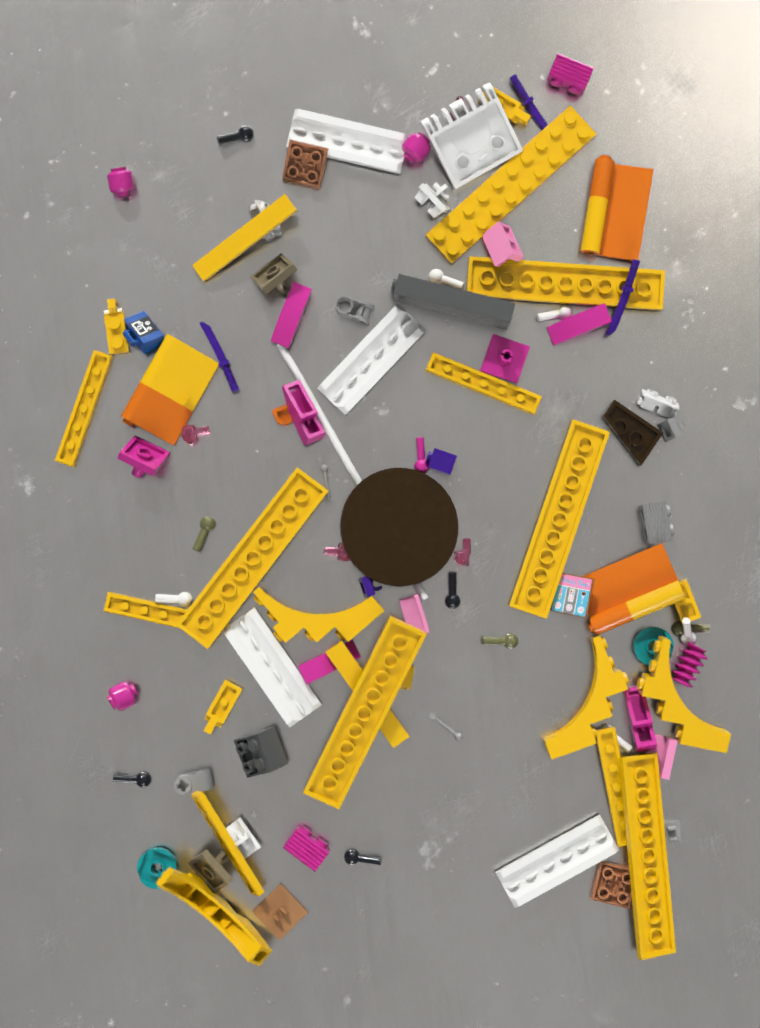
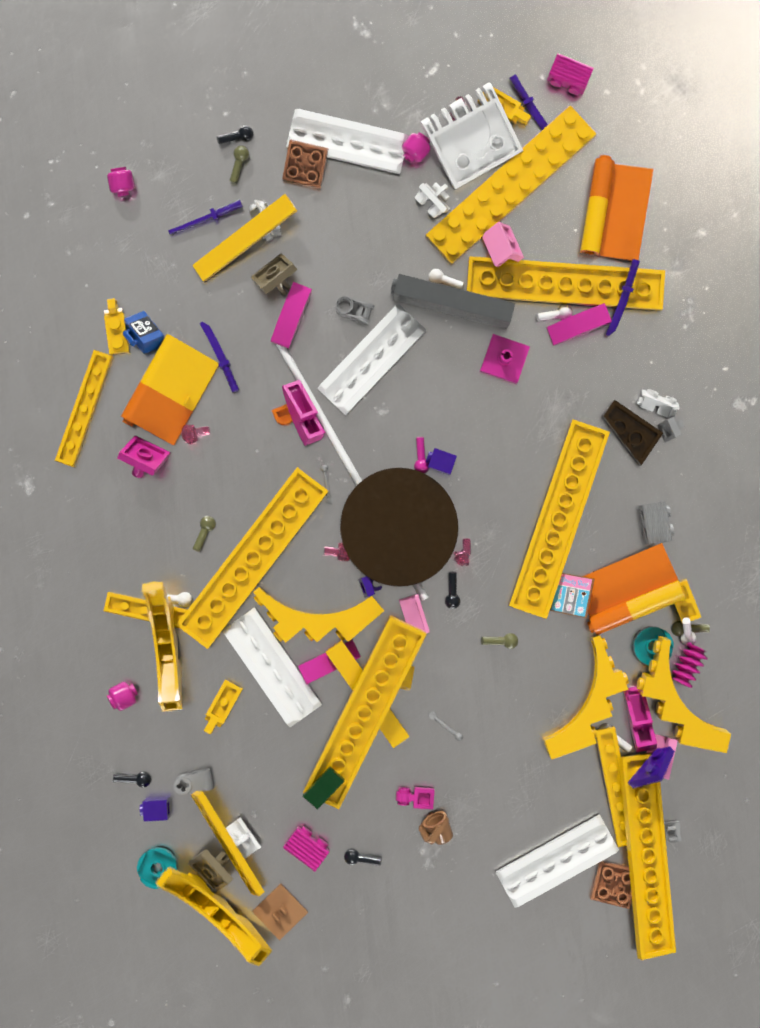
dark grey slope [234,726,289,778] -> none
yellow tile [425,352,542,415] -> none
none -> dark purple brick [140,797,171,822]
none -> yellow arch [142,582,182,712]
none -> dark purple sword [168,200,243,234]
none -> olive bar [230,146,249,183]
none -> dark green tile [303,766,345,810]
none -> dark pink plate [396,787,435,810]
none -> medium nougat piece [419,811,453,845]
none -> dark purple wing [628,746,675,788]

